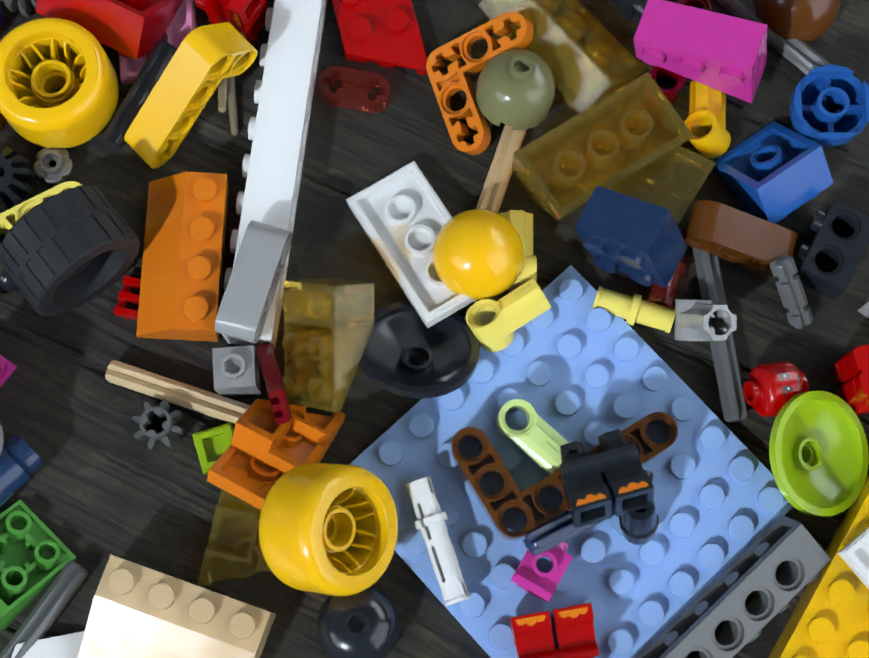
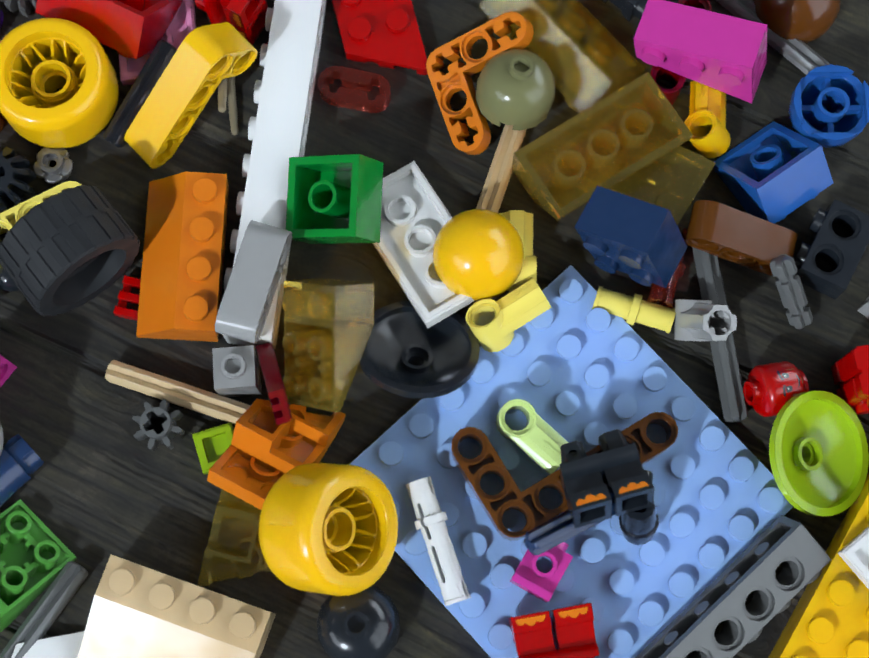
none -> green brick [286,154,384,244]

